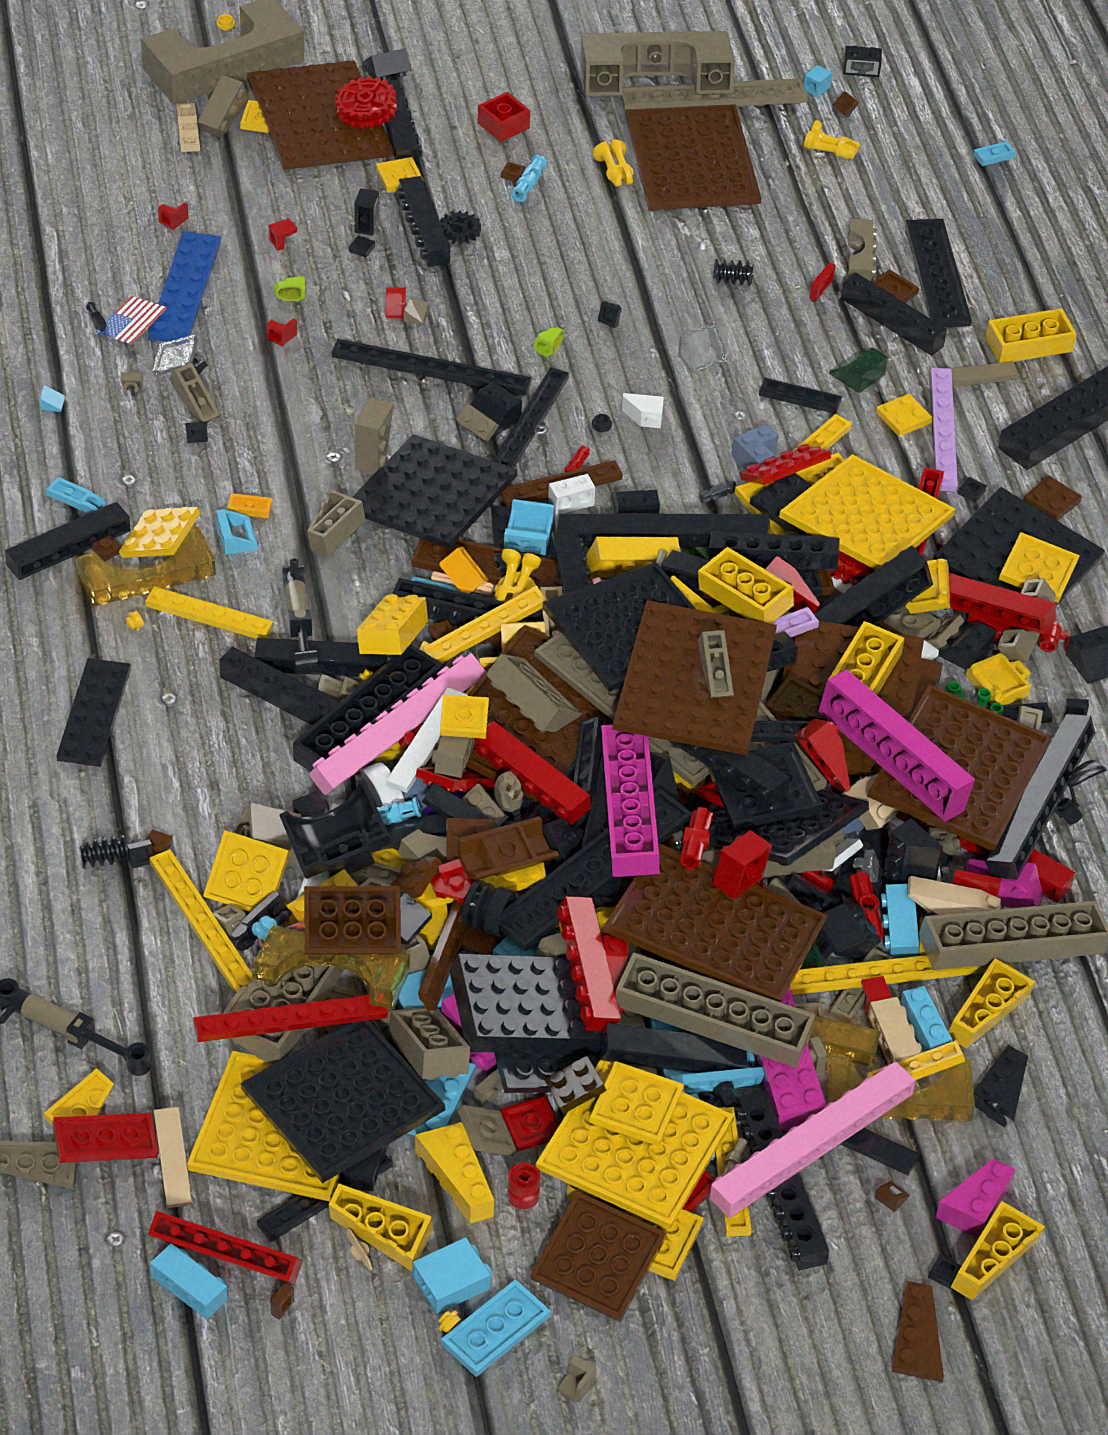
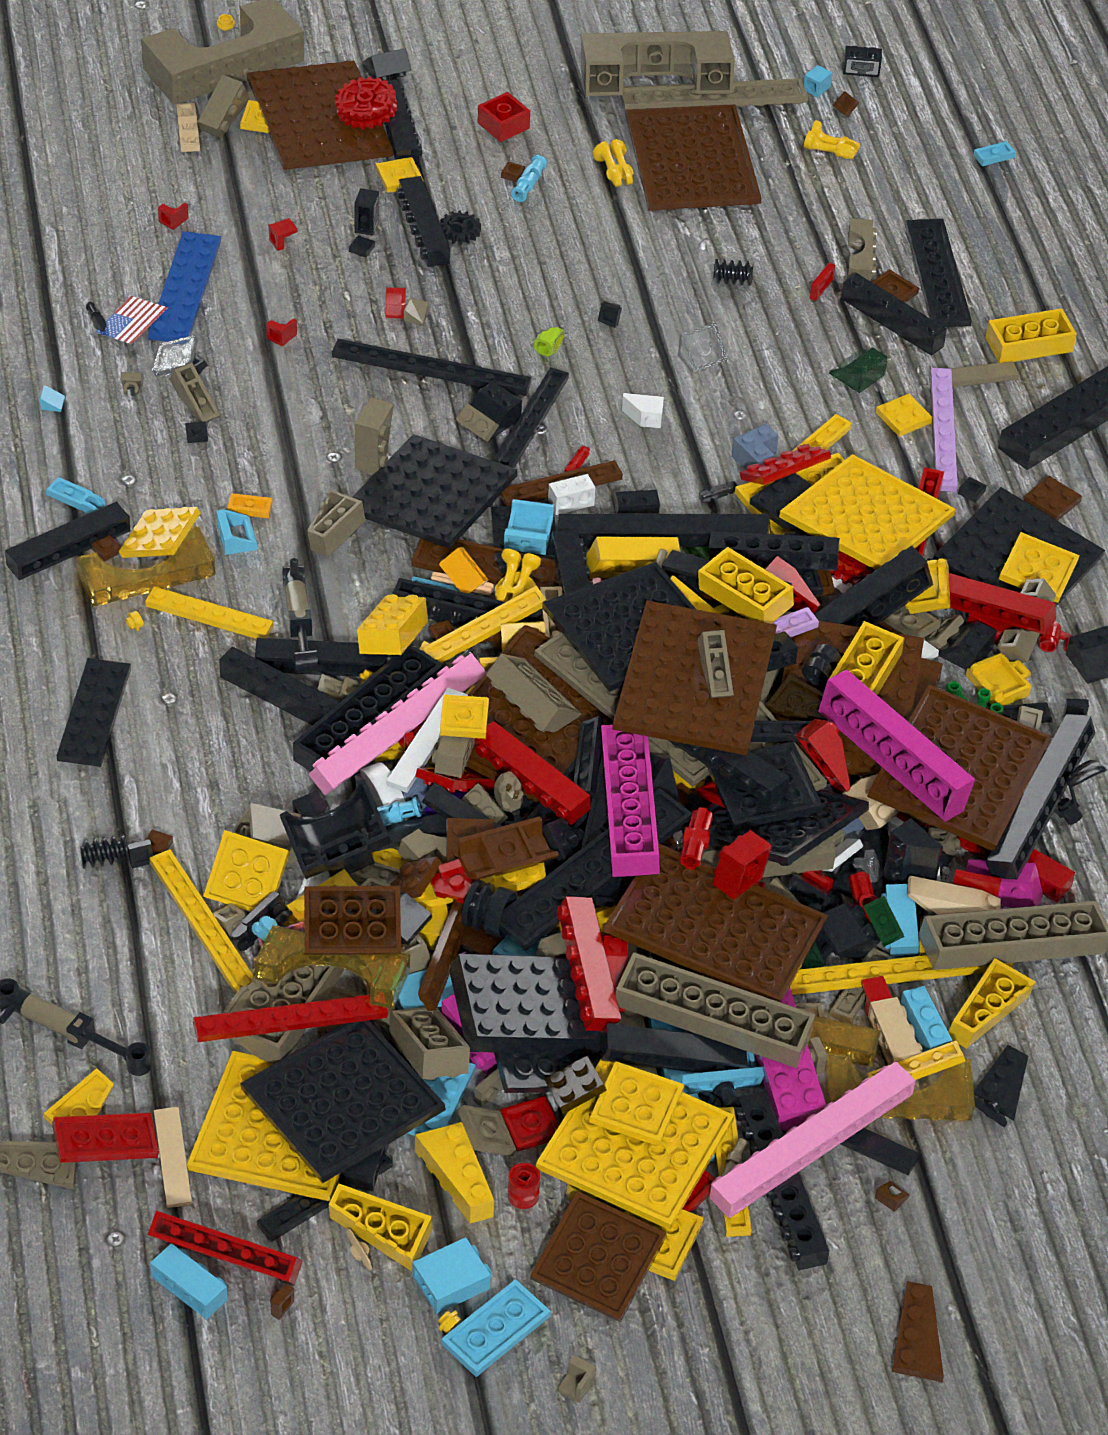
lime rock [274,276,305,301] -> none
black plate [592,414,612,432] -> none
black tile [759,378,842,414] -> none
black tile [928,1255,962,1289] -> none
dark pink wedge [936,1159,1015,1238] -> none
yellow wedge [951,1201,1045,1300] -> none
none -> black wheel [802,644,841,686]
none -> dark green plate [863,896,905,947]

